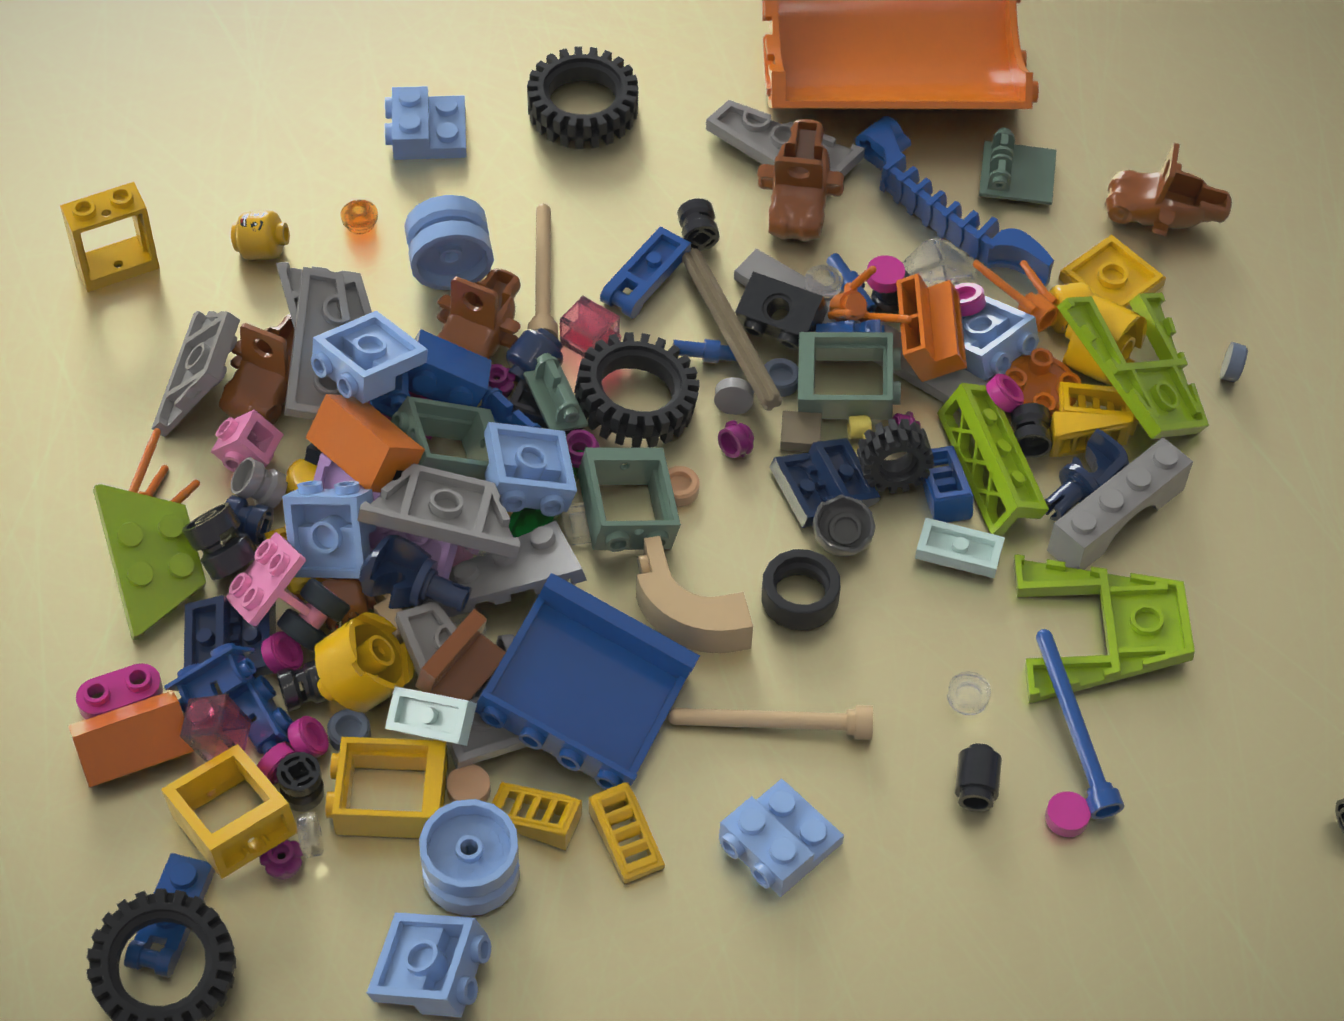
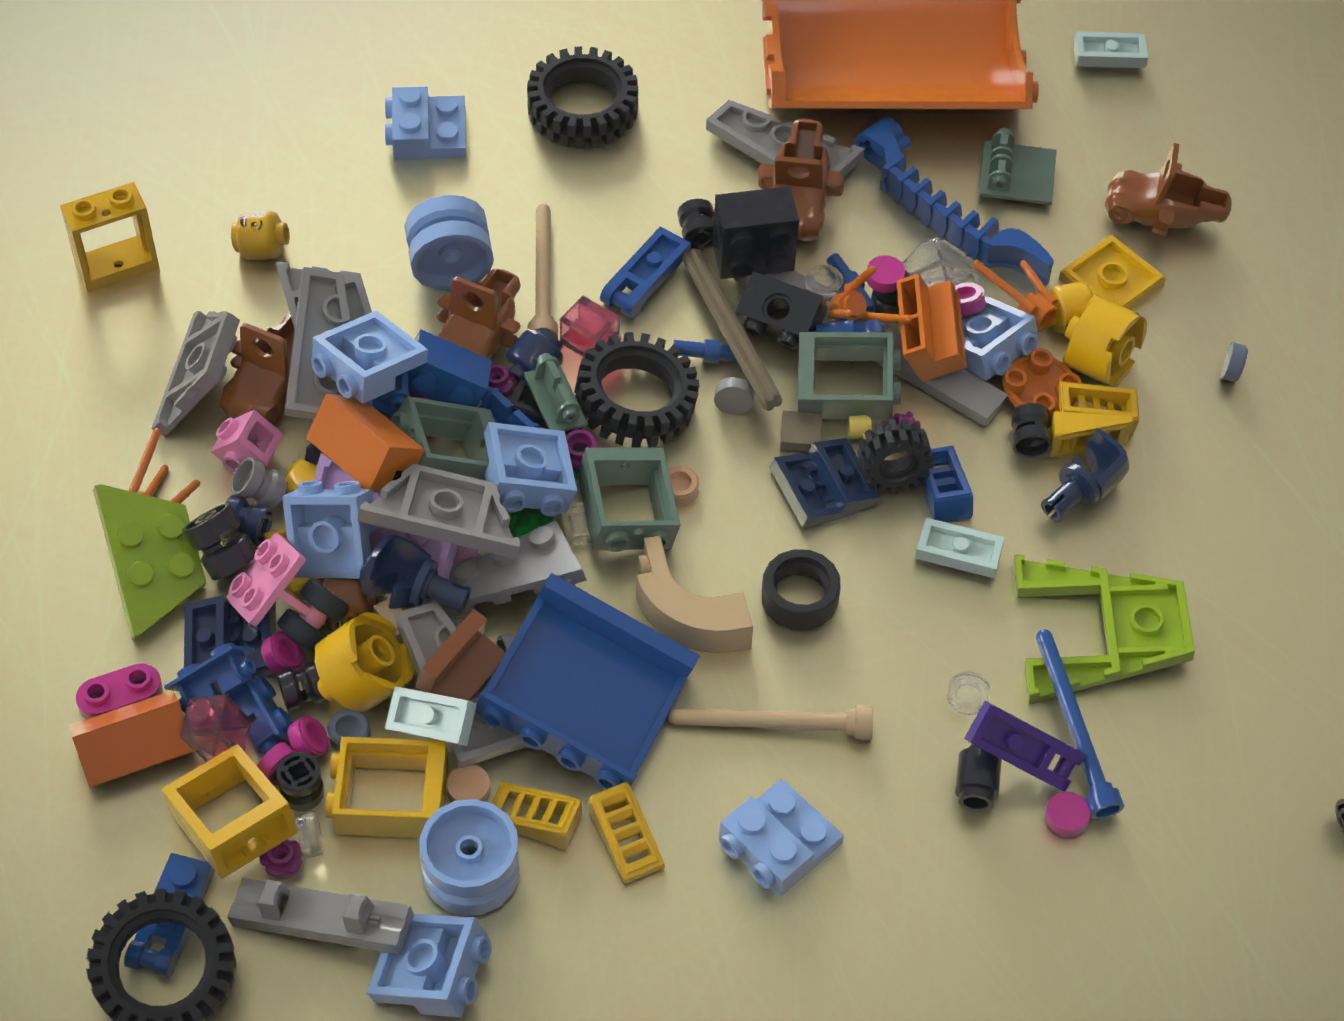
clear orange plate [340,199,378,234] -> none
magenta plate [718,420,754,458] -> none
sand blue tile [764,358,798,397] -> none
dark grey hair [812,495,876,557] -> none
lime fence [937,383,1049,536] -> none
dark pink tile [986,373,1024,413] -> none
light grey arch [1047,437,1193,570] -> none
lime wing [1057,292,1209,439] -> none
none -> light grey hinge [227,878,414,954]
none -> black brick [712,186,799,279]
none -> dark purple plate [964,700,1086,792]
none -> light aqua plate [1073,31,1148,68]

